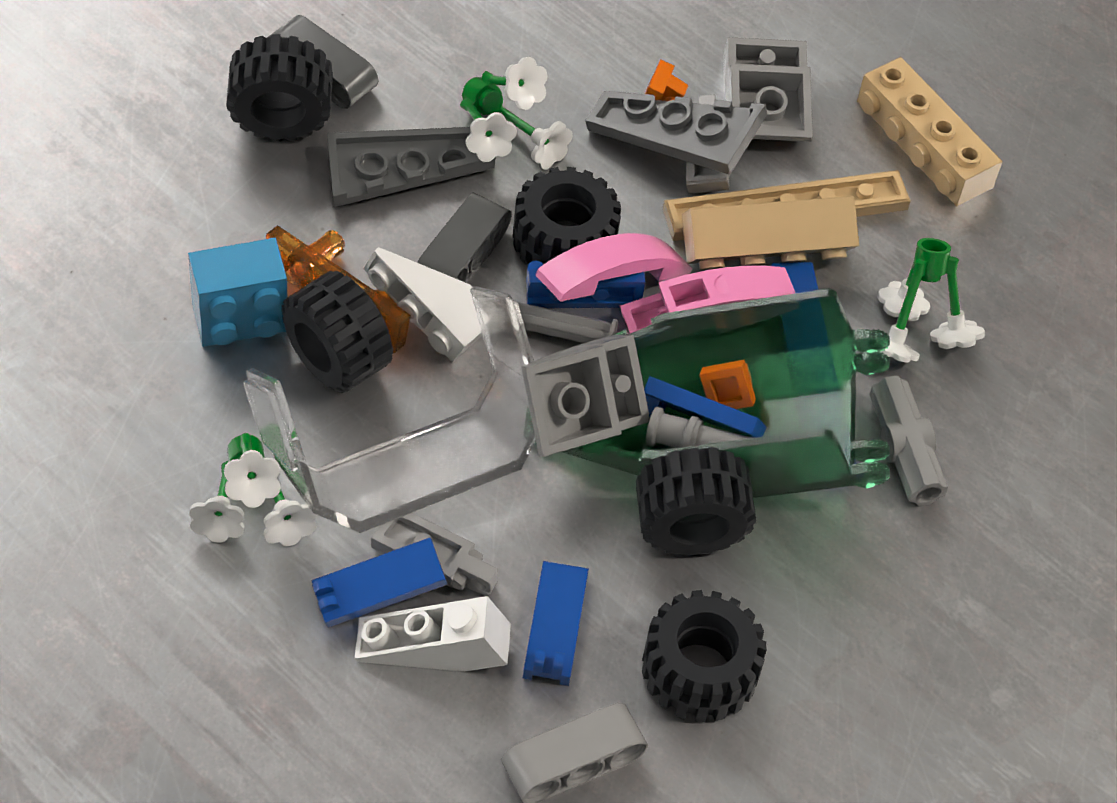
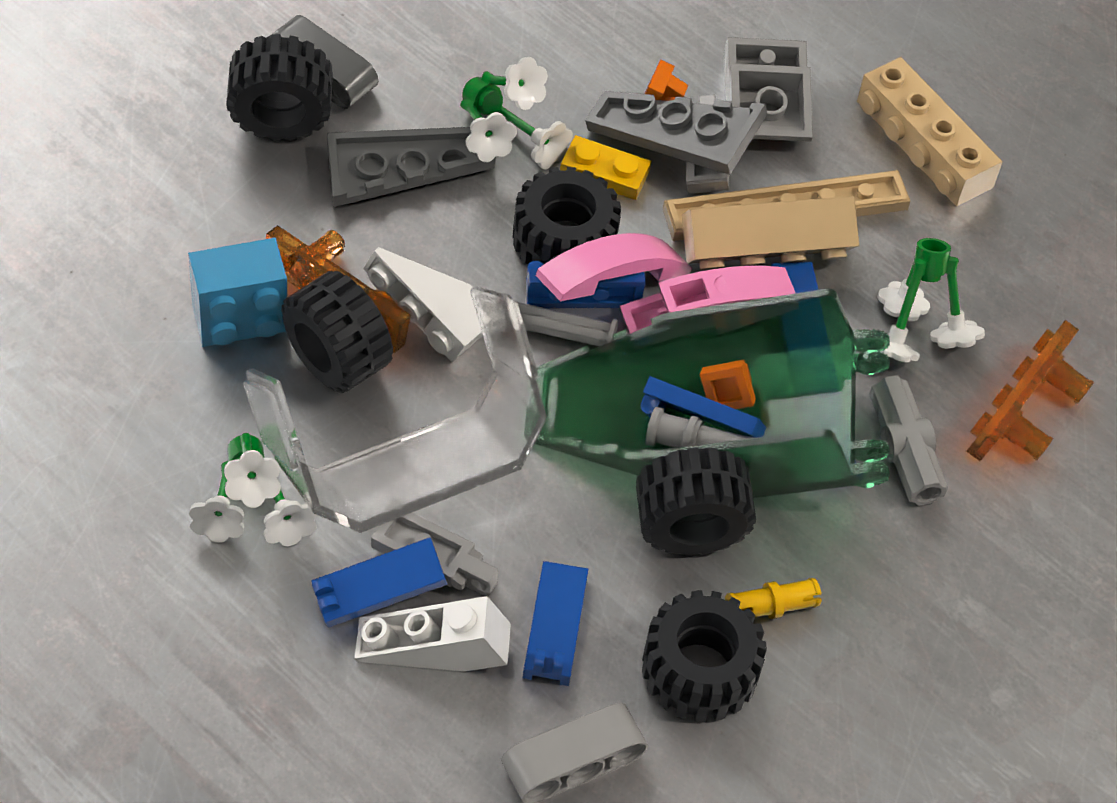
dark grey beam [417,192,512,283] -> none
light grey slope [521,334,650,457] -> none
none -> yellow plate [560,135,651,200]
none -> yellow pin [725,578,822,619]
none -> clear orange plate [966,320,1094,461]

